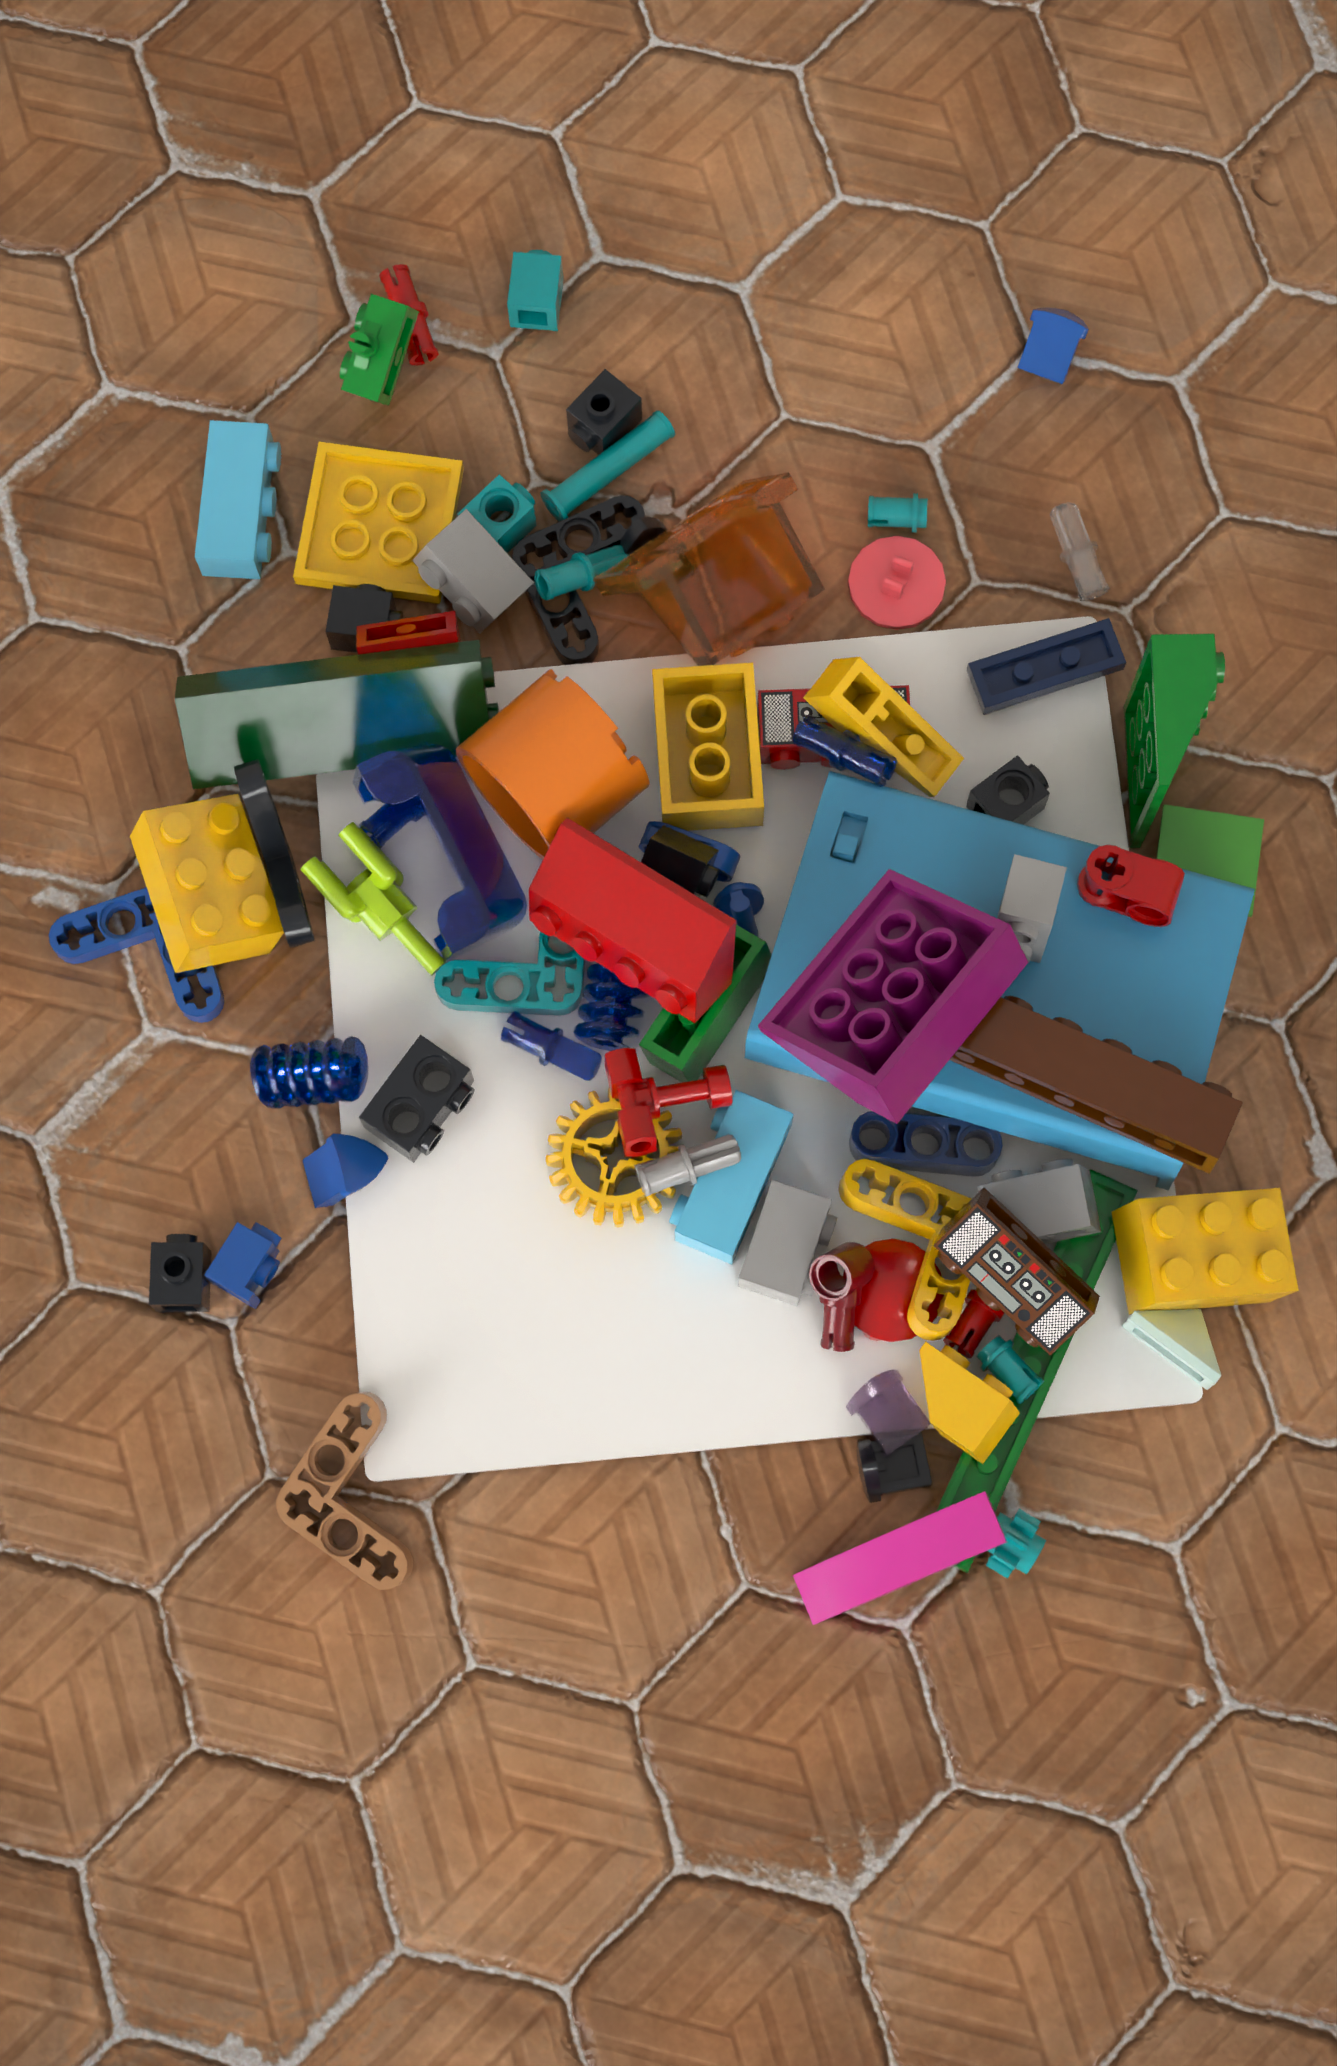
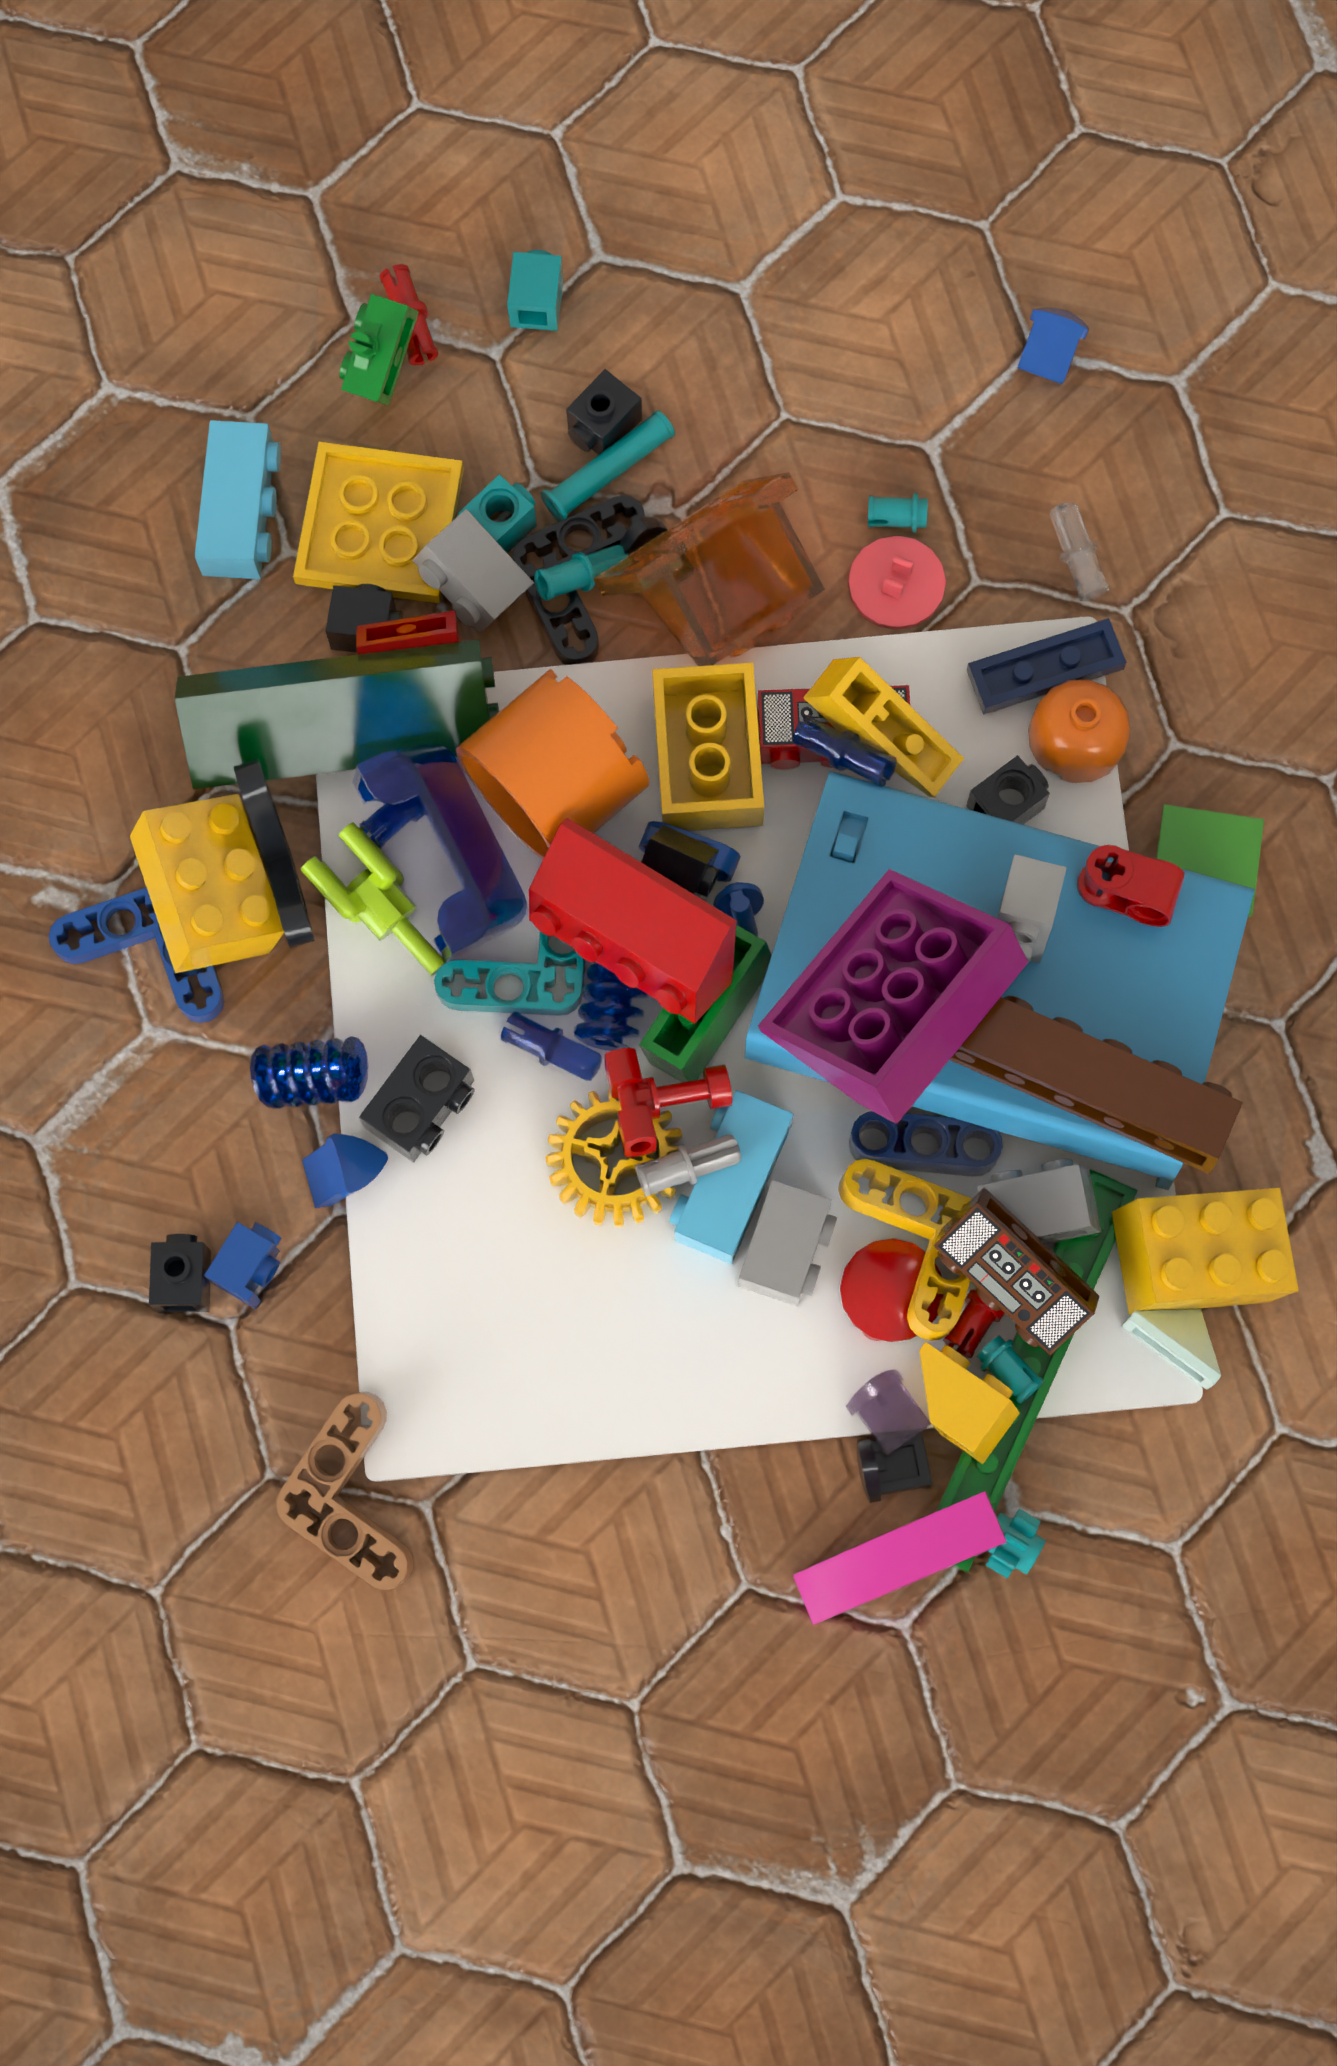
dark red pin [809,1242,875,1352] -> none
green slope [1123,634,1225,848] -> none
none -> orange cylinder [1028,679,1130,783]

